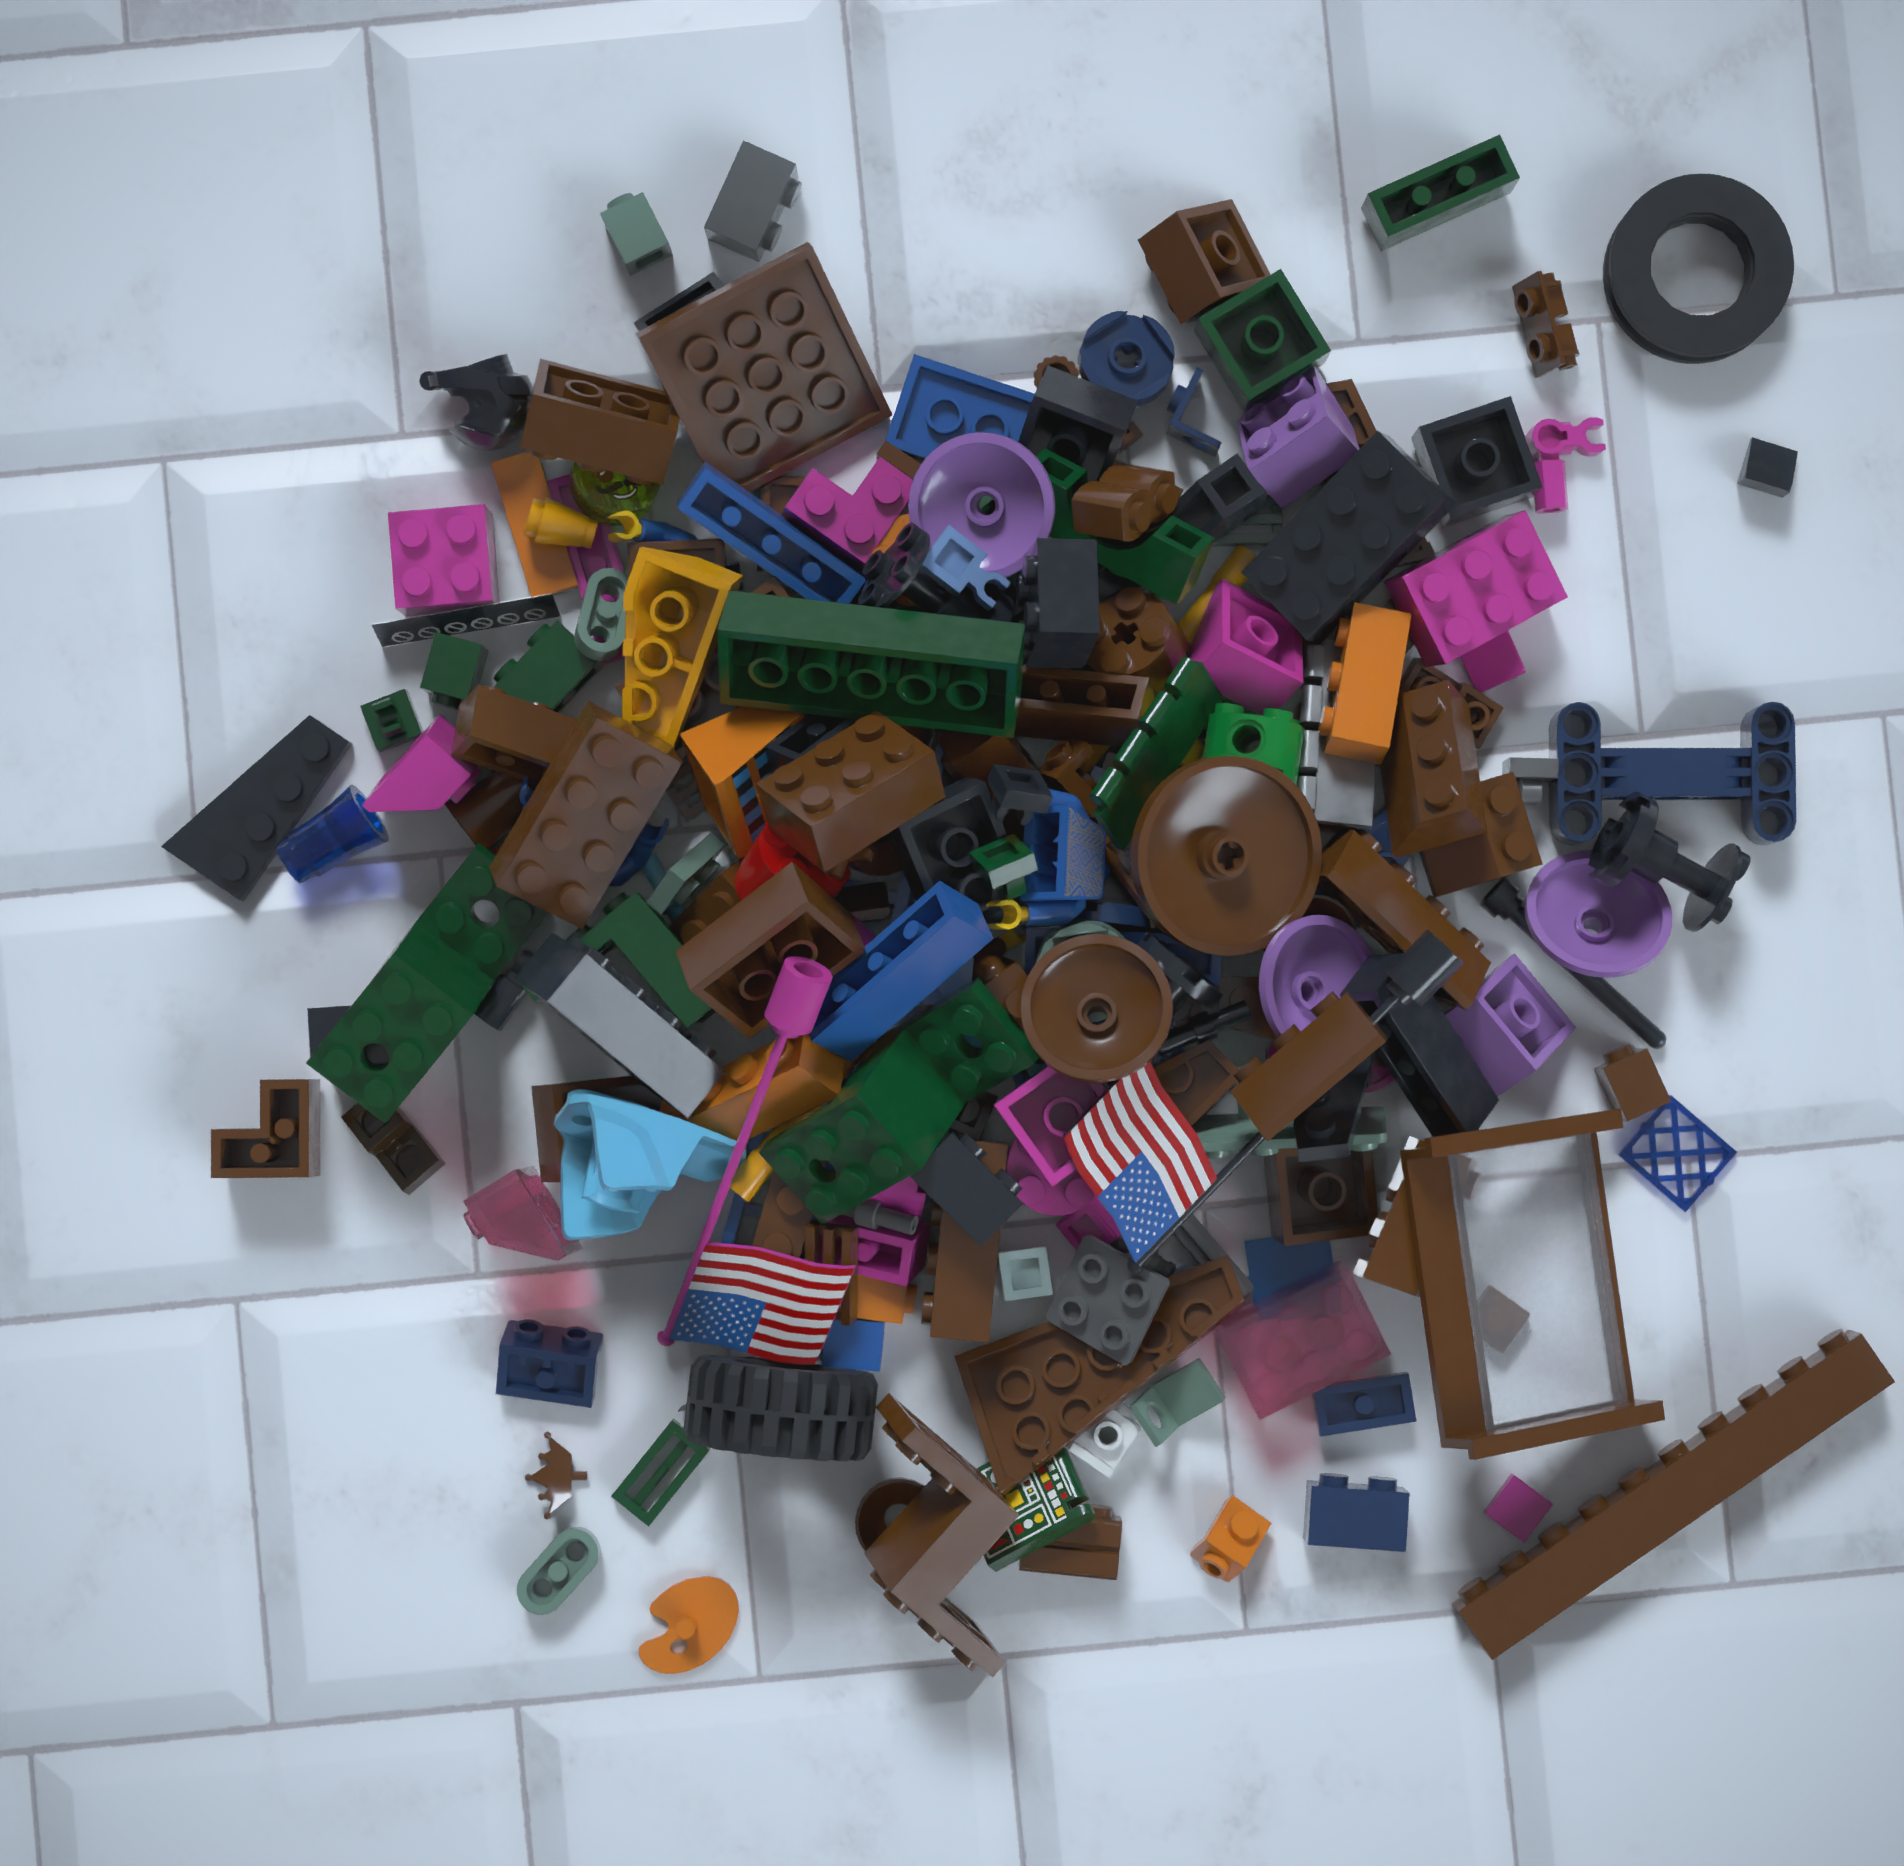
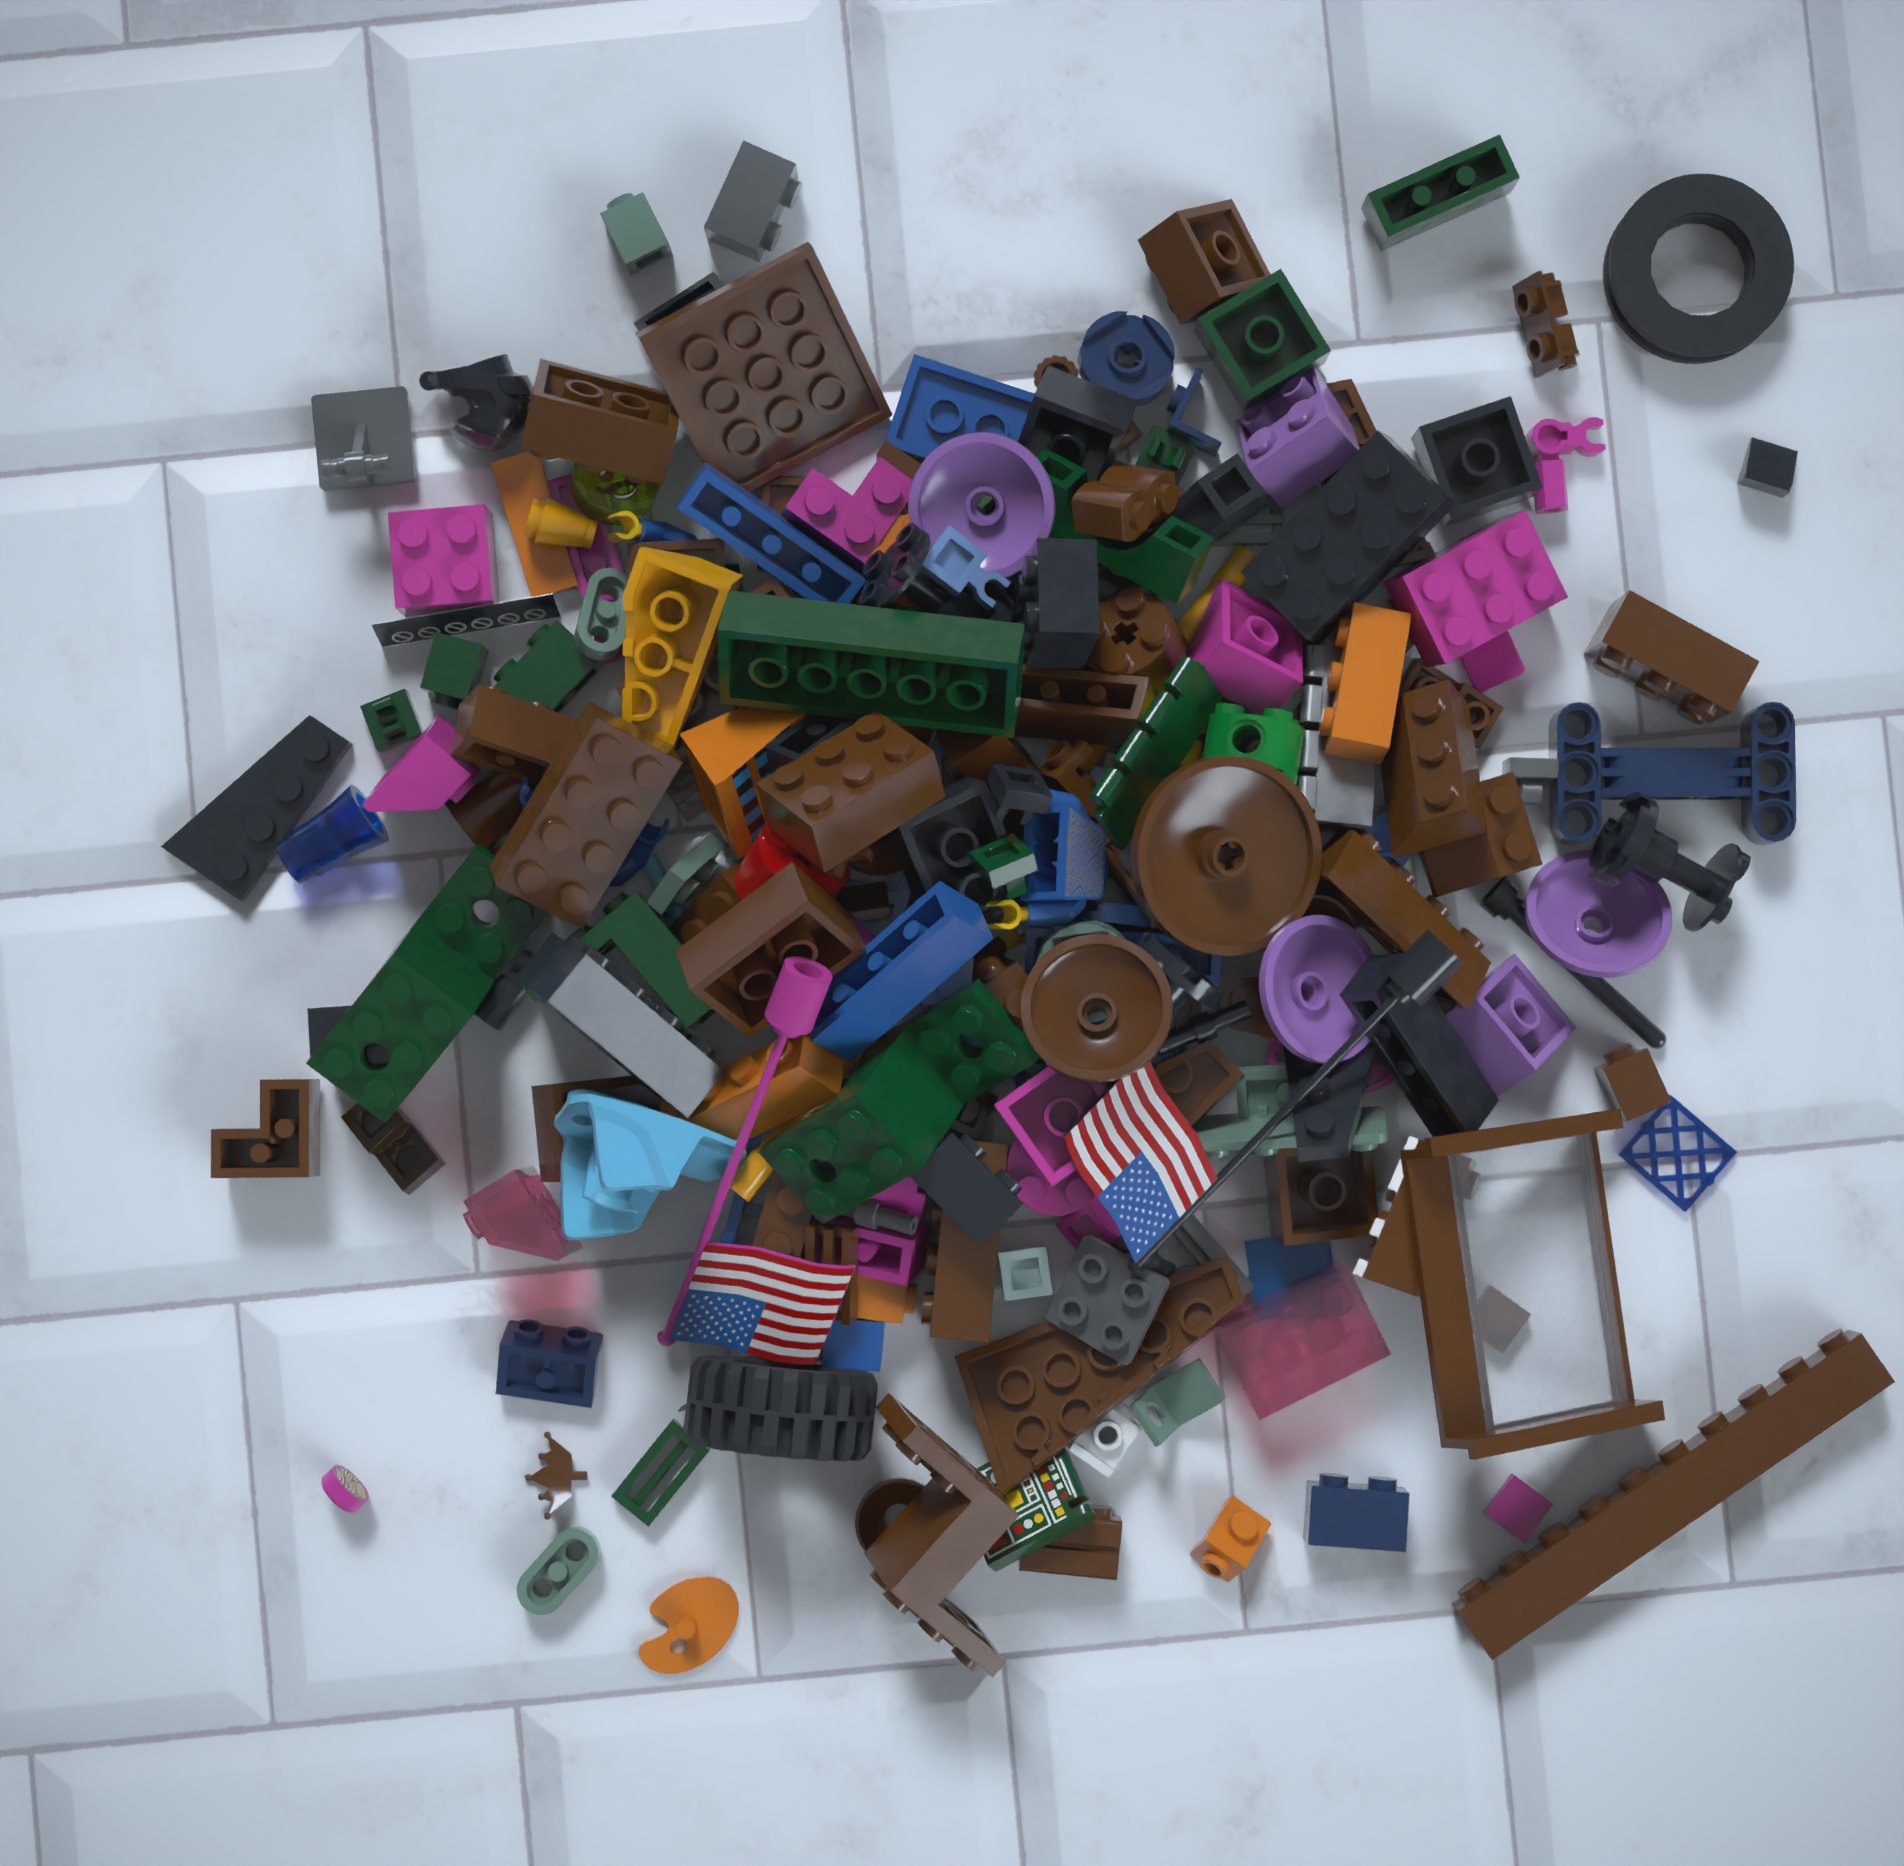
reddish brown slope [1230,991,1387,1142] -> none
dark blue plate [1311,1372,1417,1437] -> none
none -> dark grey plate [311,386,416,491]
none -> dark pink tile [321,1465,369,1513]
none -> dark green tile [1135,425,1197,487]
none -> reddish brown brick [1584,590,1760,725]

